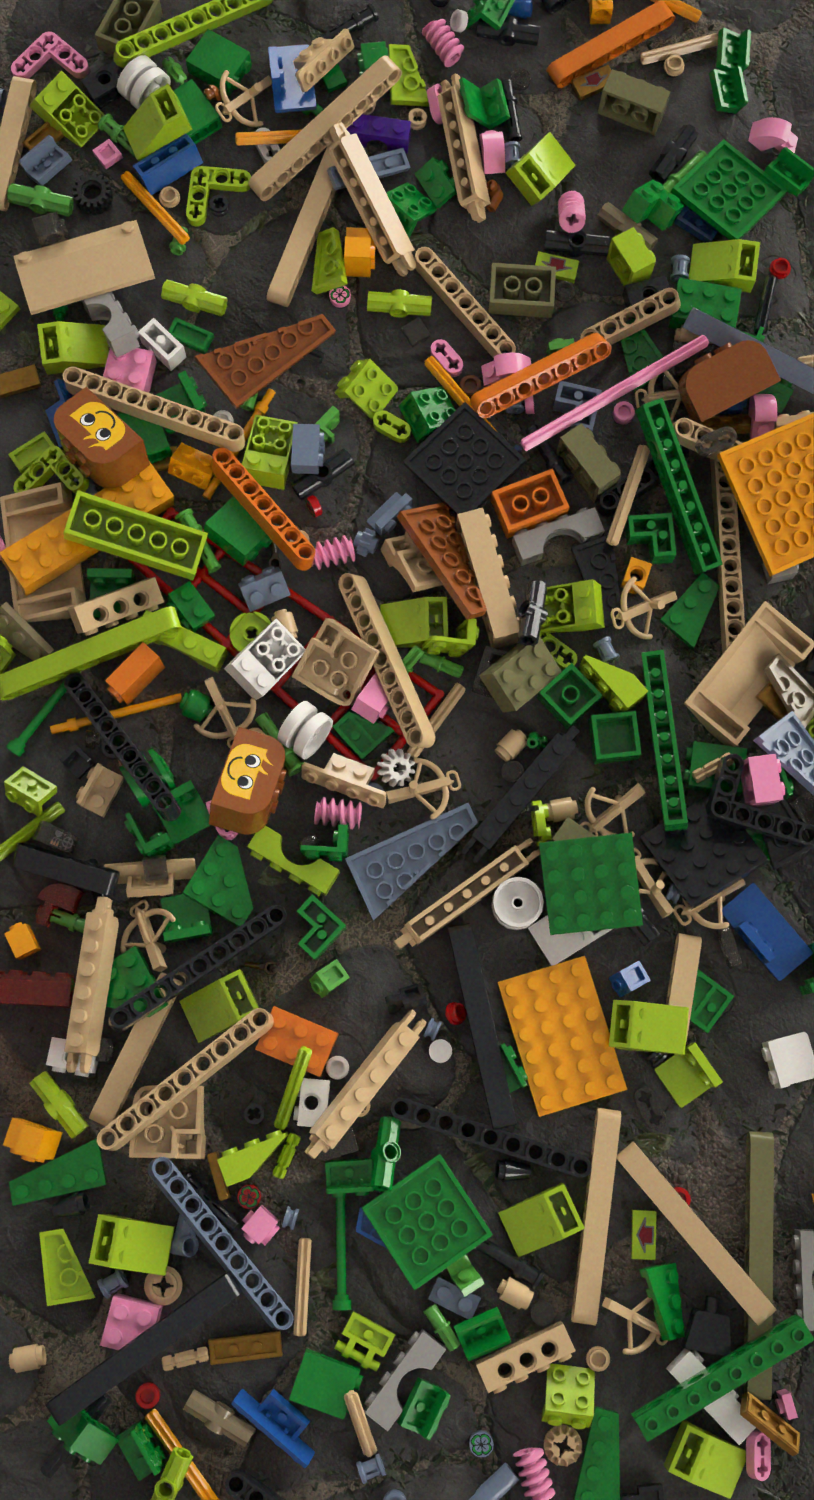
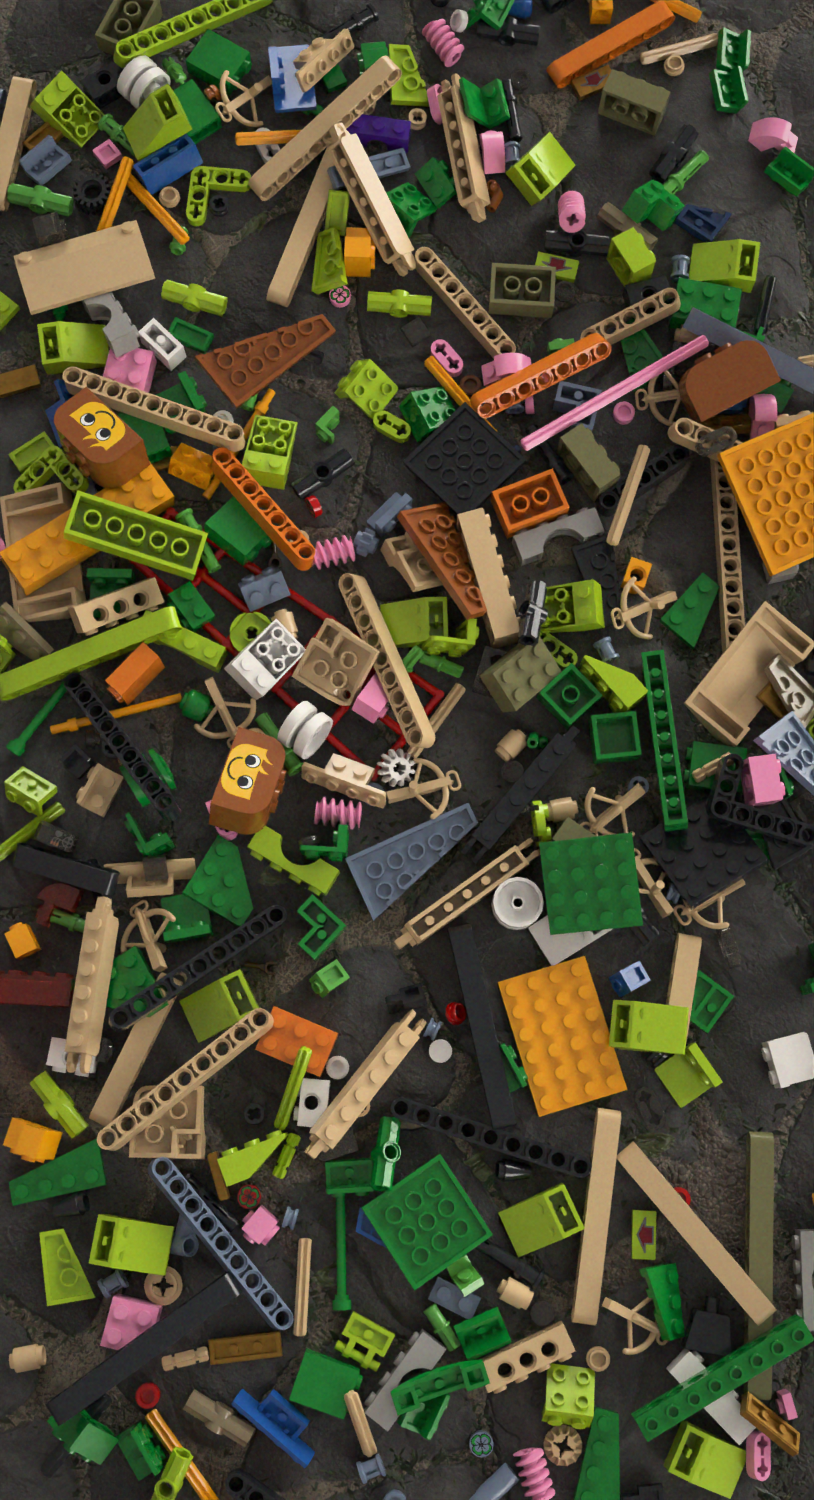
bright pink beam [11,31,90,79] -> none
green bracket [150,780,211,844] -> none
sand blue brick [291,424,325,474] -> none
green wing [333,712,394,760] -> none
green brick [625,513,676,564] -> none
green brick [635,398,723,575] -> none
green plate [671,139,787,240] -> none
blue bracket [722,883,813,981] -> none
red plate [769,258,791,279] -> none
none -> light orange axle [96,156,134,232]
none -> lime tile [325,189,350,236]
none -> green slope [390,1360,490,1416]
none -> sand blue bush [627,776,649,797]

